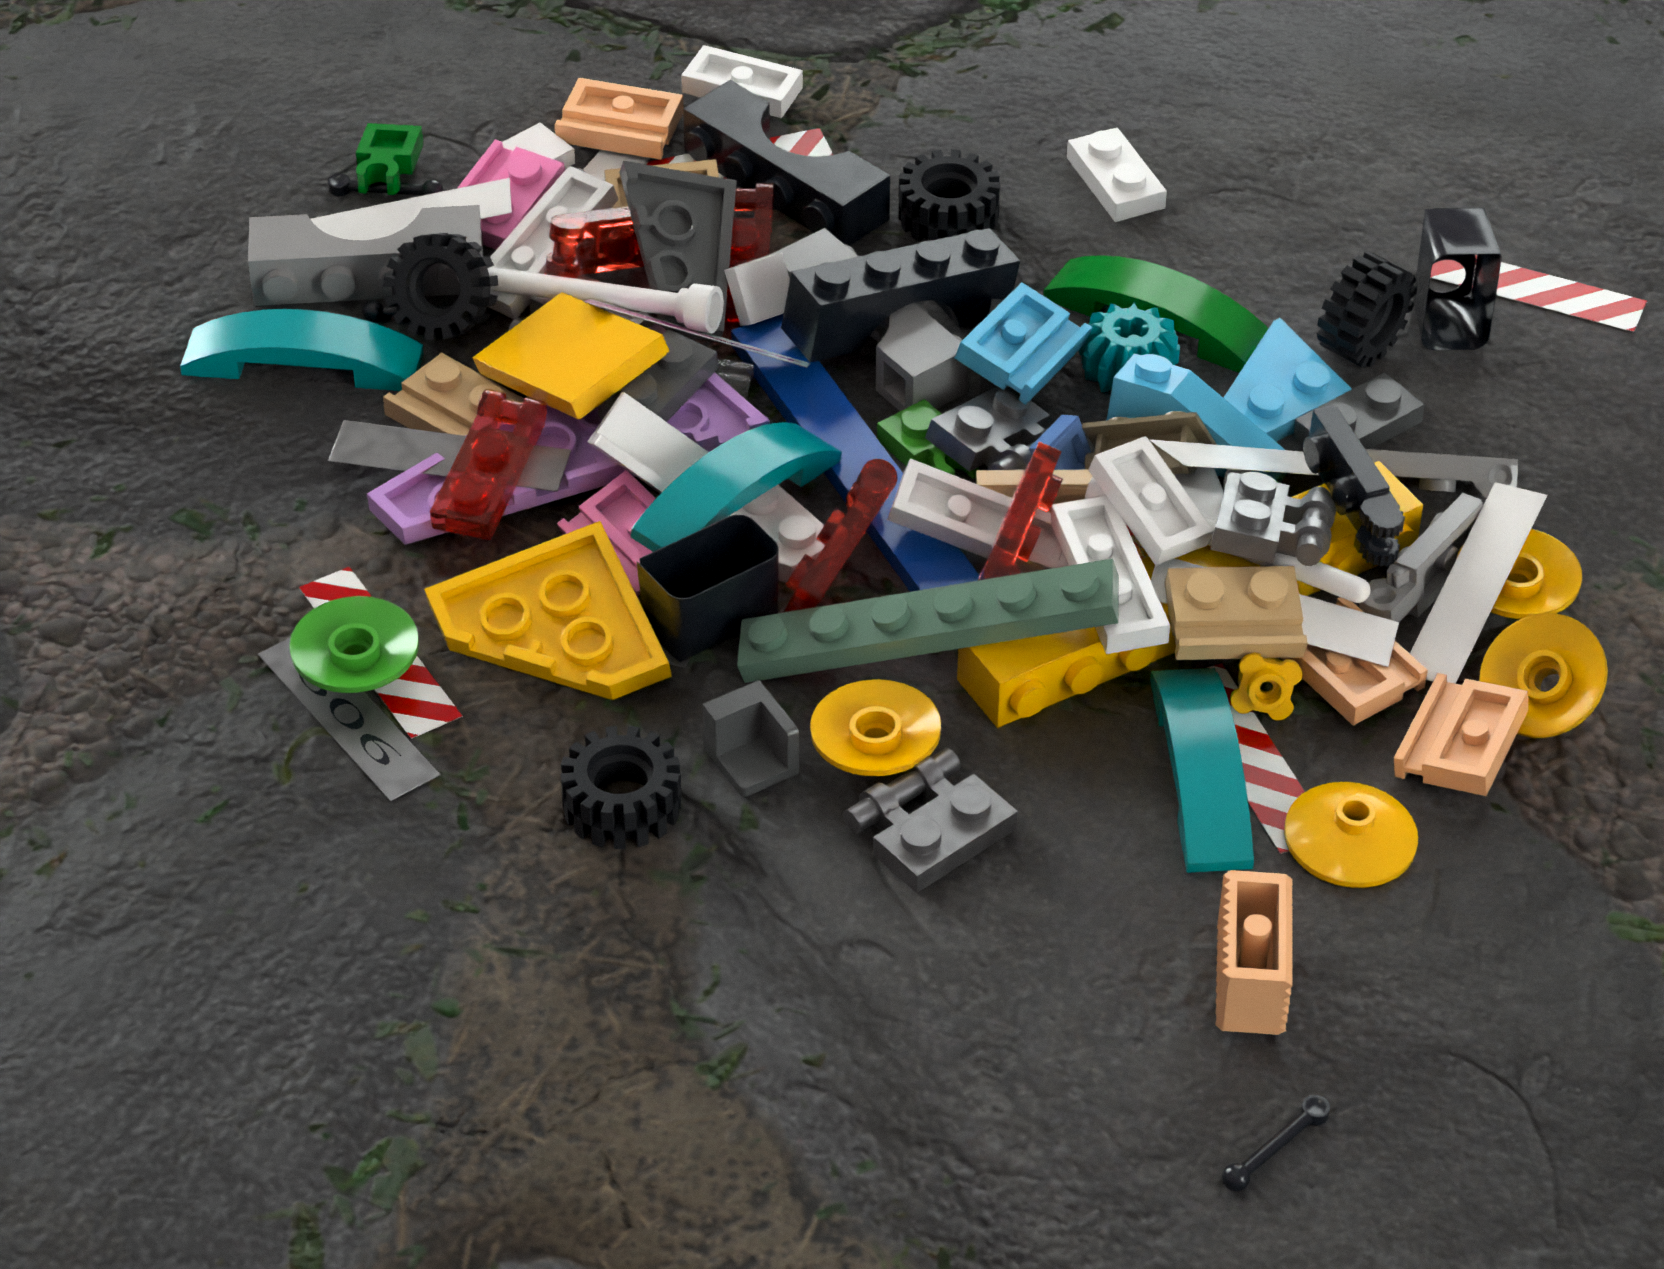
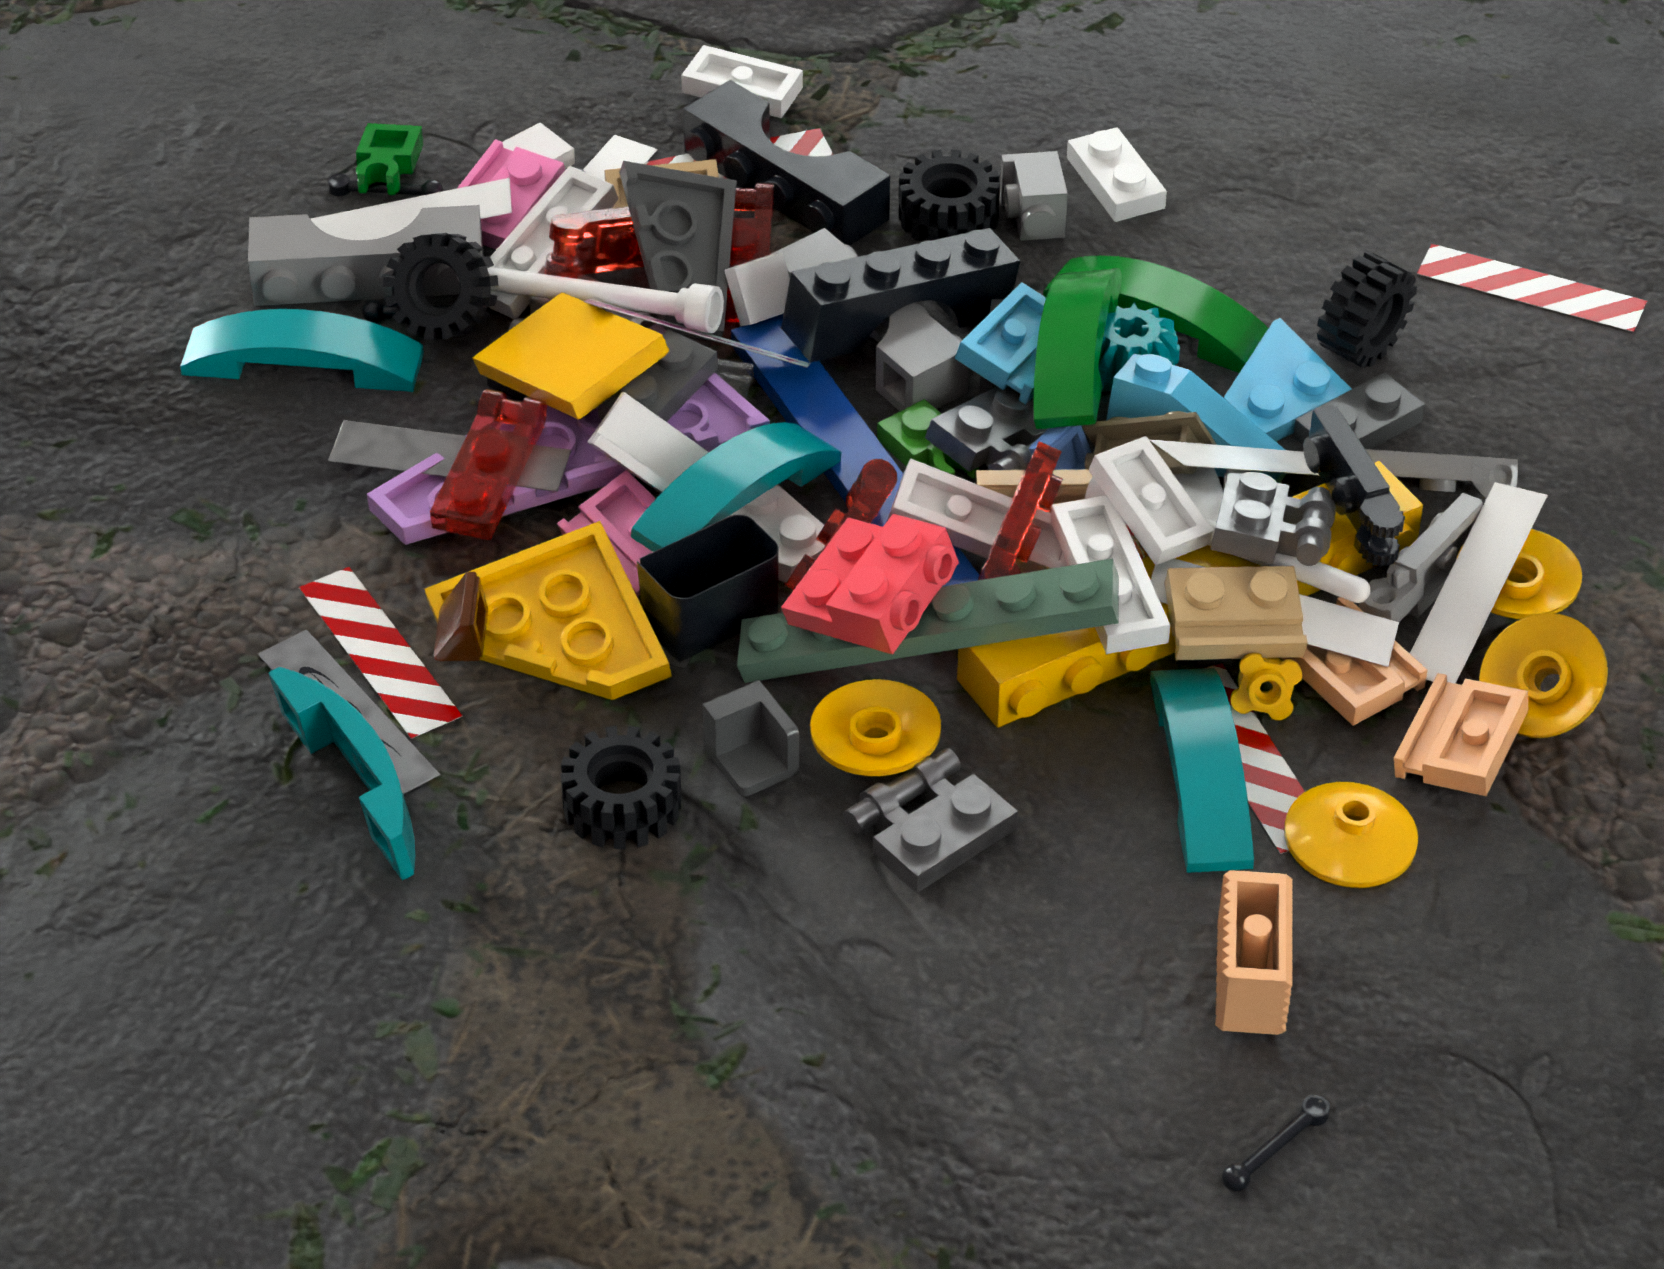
bright green dish [289,596,419,693] -> none
tan plate [383,353,526,436] -> none
light nougat plate [555,78,684,160] -> none
black piece [1413,207,1502,351] -> none
none -> teal slope [268,667,416,881]
none -> reddish brown slope [434,572,488,661]
none -> coral plate [781,514,959,655]
none -> light grey brick [1000,151,1068,241]
none -> green slope [1034,268,1122,429]

